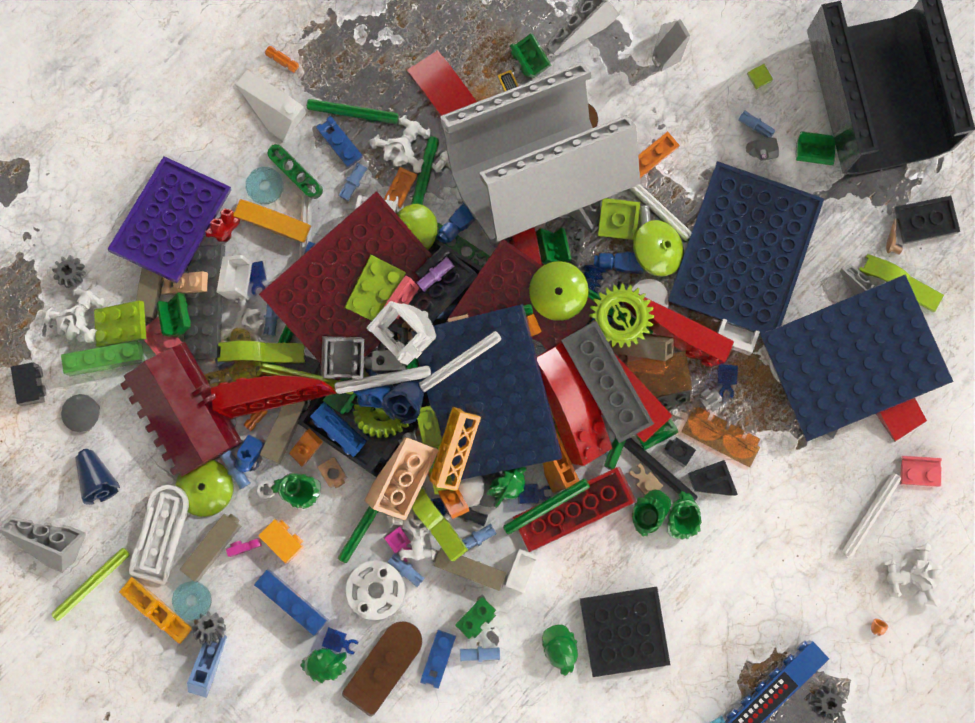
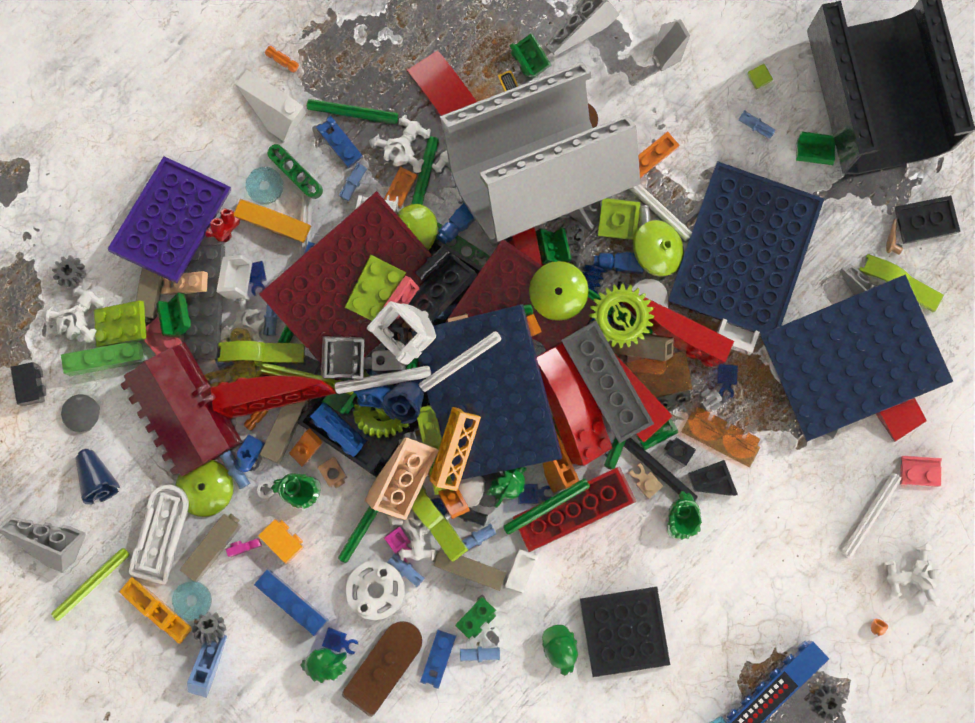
medium lavender pin [417,257,454,292] -> none
green hair [632,489,671,537] -> none
dark grey rock [746,137,779,161] -> none

